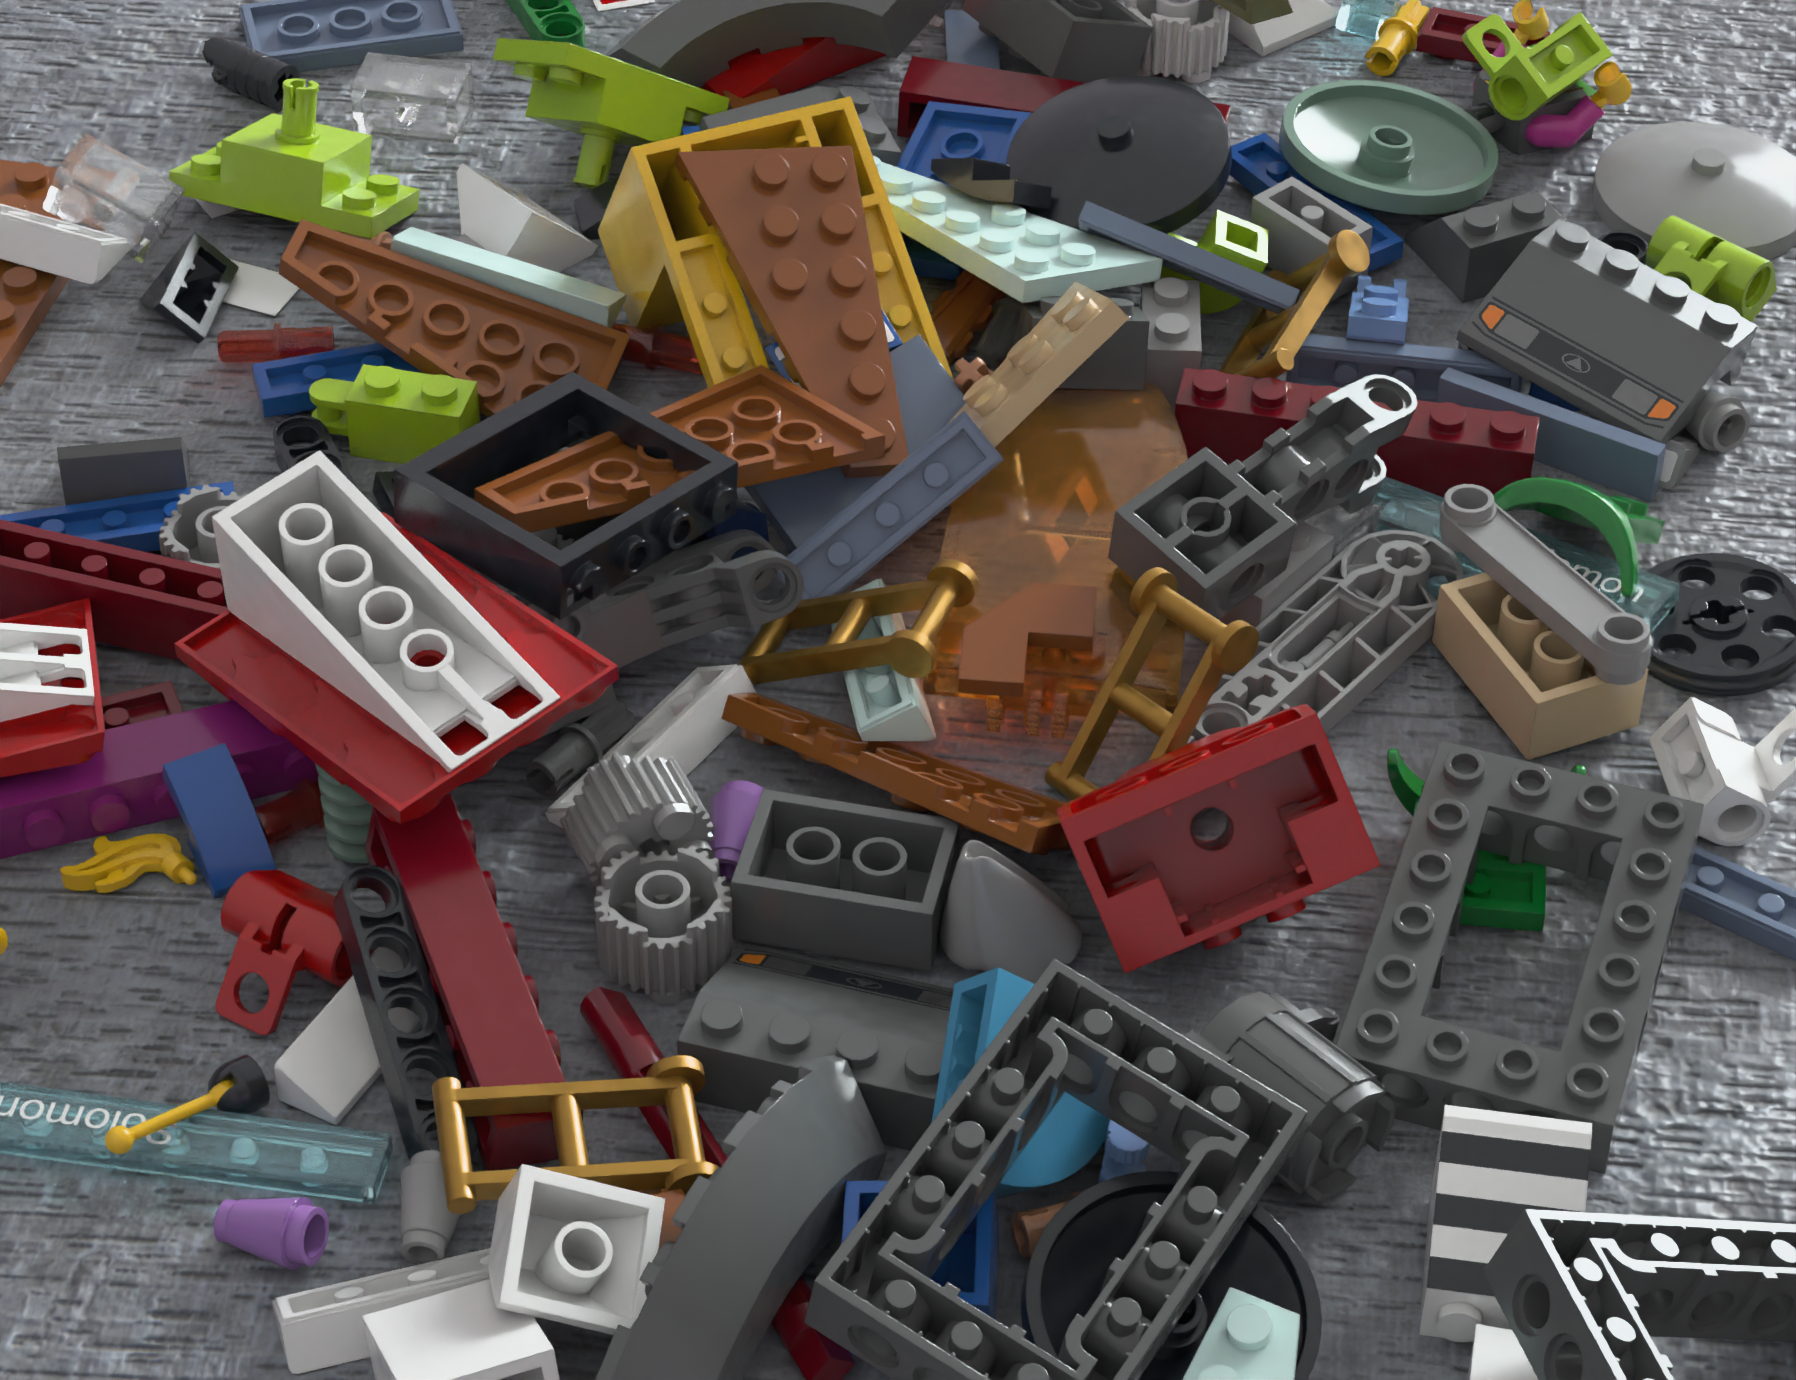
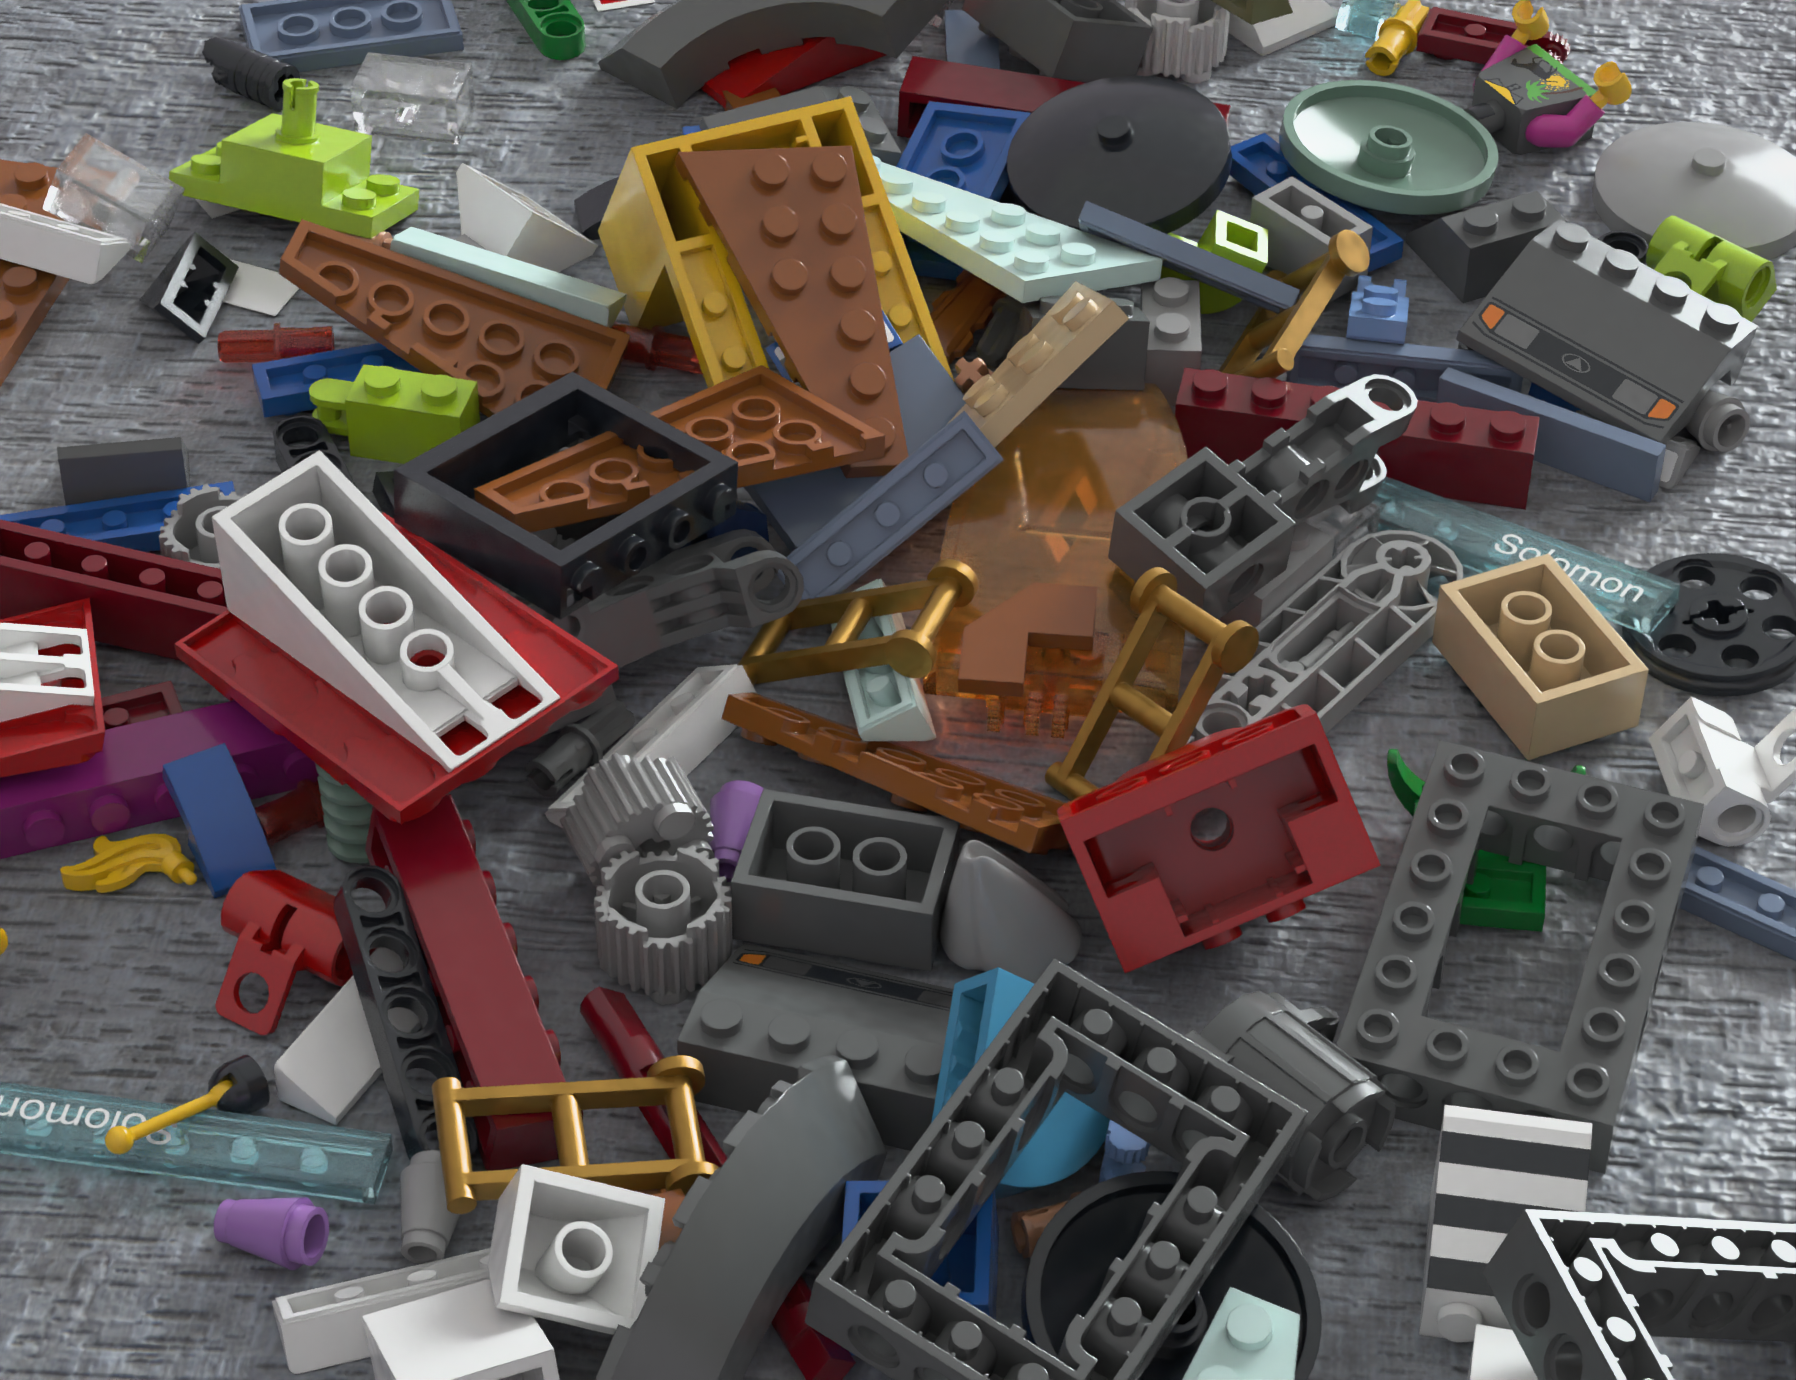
lime brick [493,38,730,189] -> none
black slope [931,158,1052,210] -> none
light grey piece [1439,484,1652,685] -> none
lime piece [1462,11,1613,121] -> none
green piece [1493,476,1665,597] -> none

